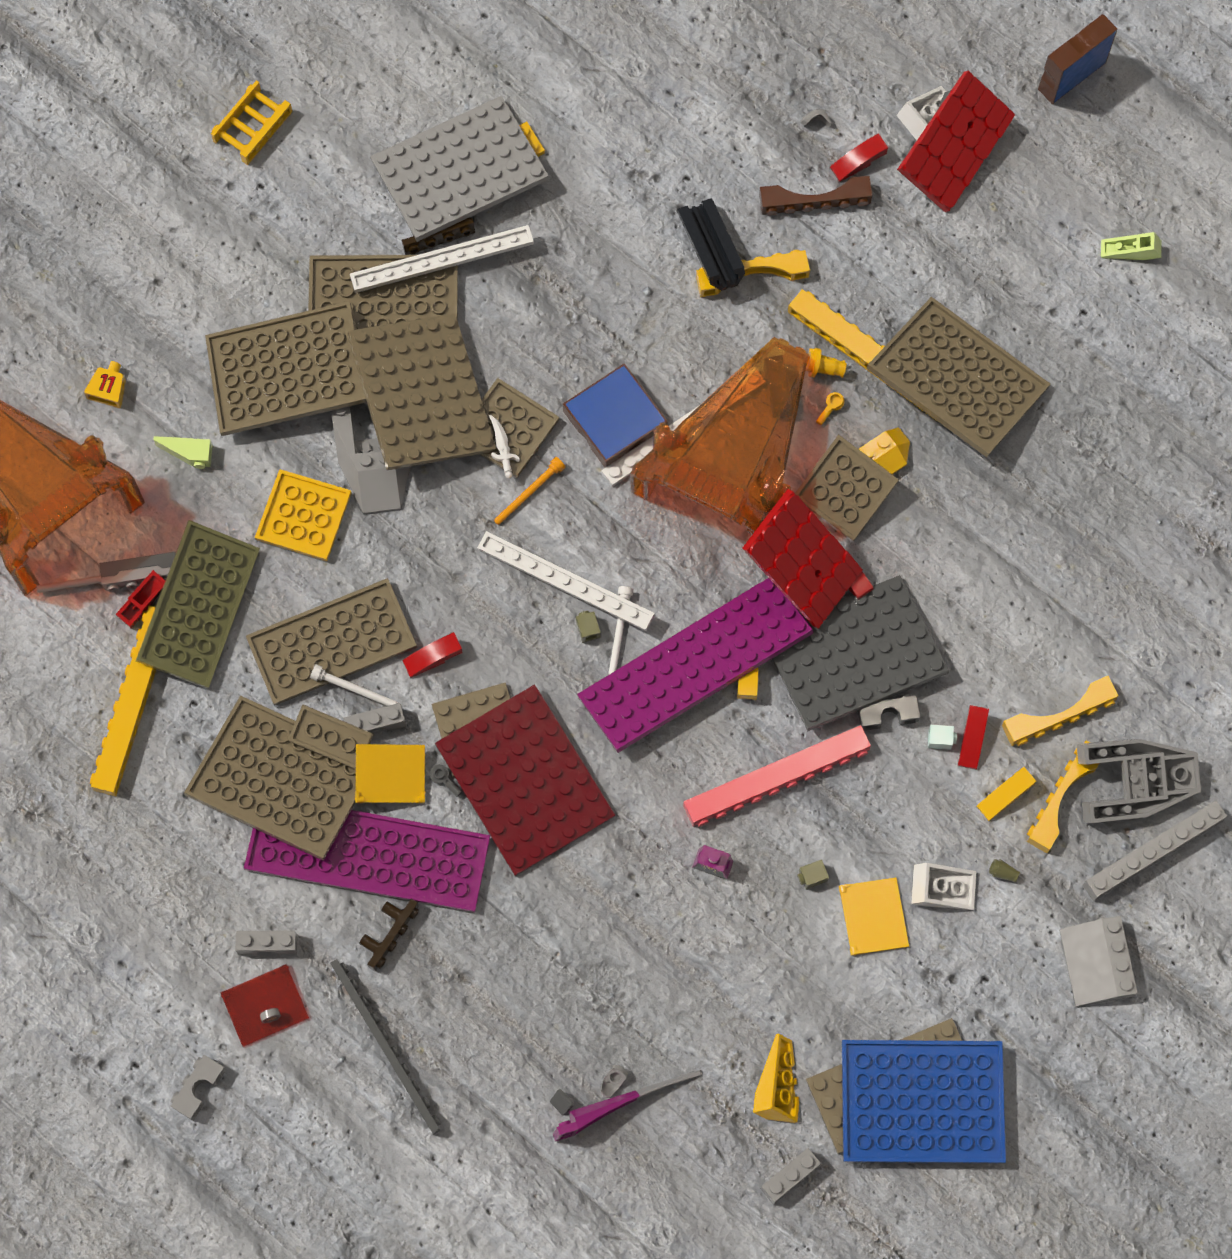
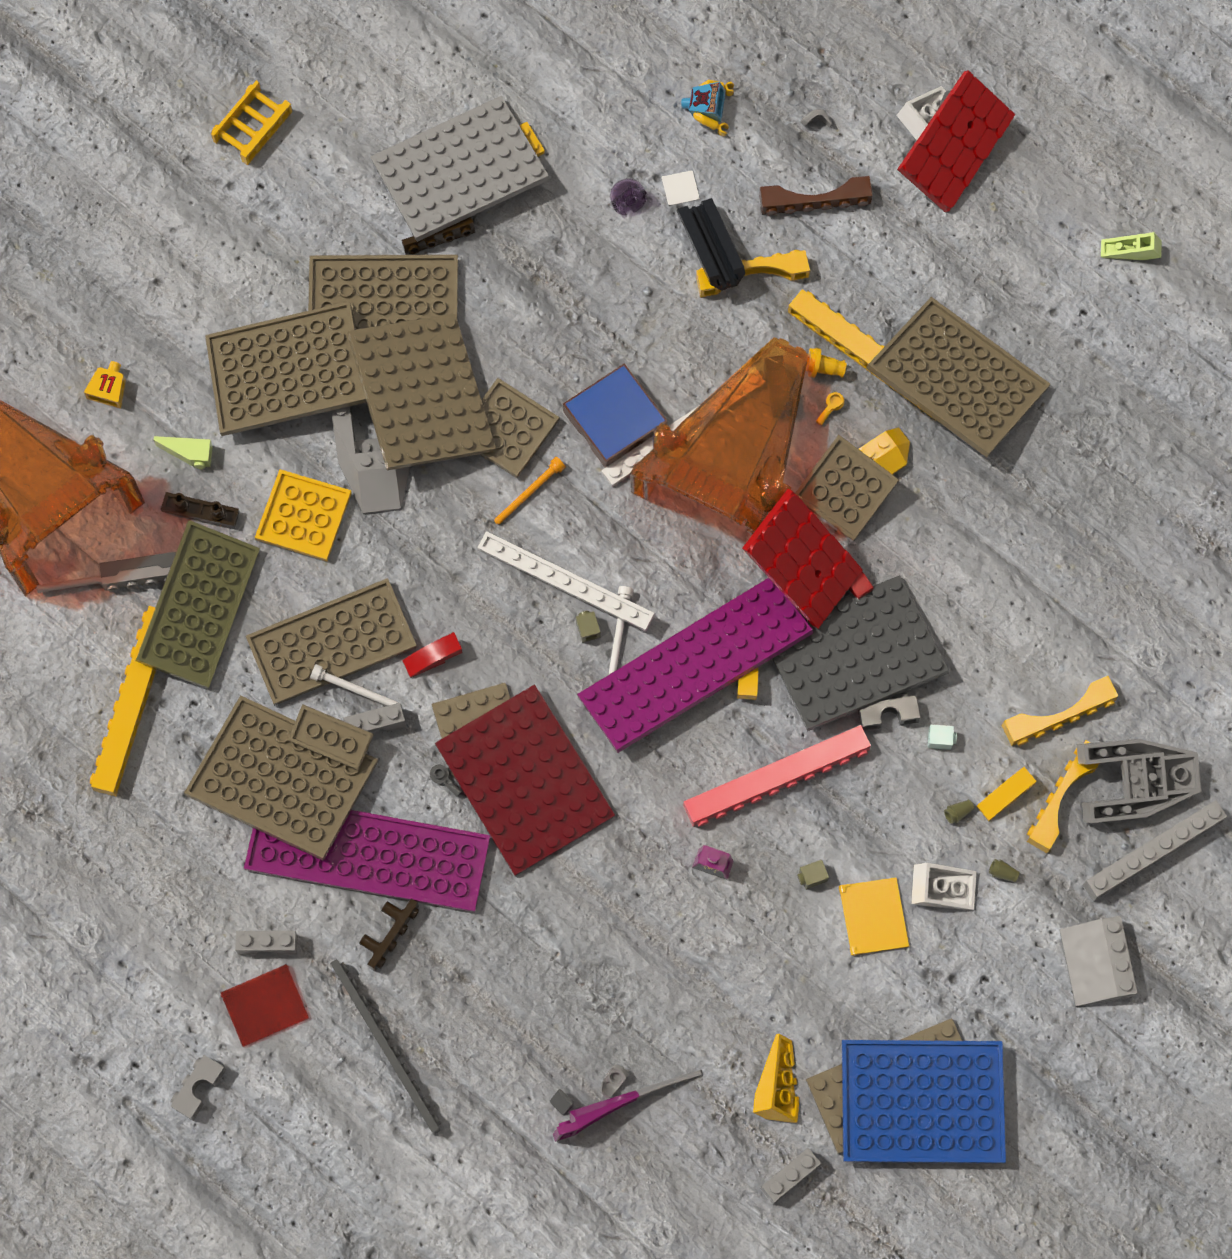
red slope [116,570,165,629] -> none
light grey tile [260,1008,281,1023] -> none
white plate [350,225,534,293] -> none
yellow piece [355,744,425,803] -> none
white piece [489,415,520,478] -> none
red slope [830,133,888,182] -> none
red slope [958,705,989,770] -> none
reddish brown tile [1038,14,1118,105] -> none
none -> dark brown plate [161,492,240,528]
none -> clear purple cylinder [610,178,647,215]
none -> white sticker [662,171,700,205]
none -> torso [681,80,734,136]
none -> olive cone [944,799,974,824]

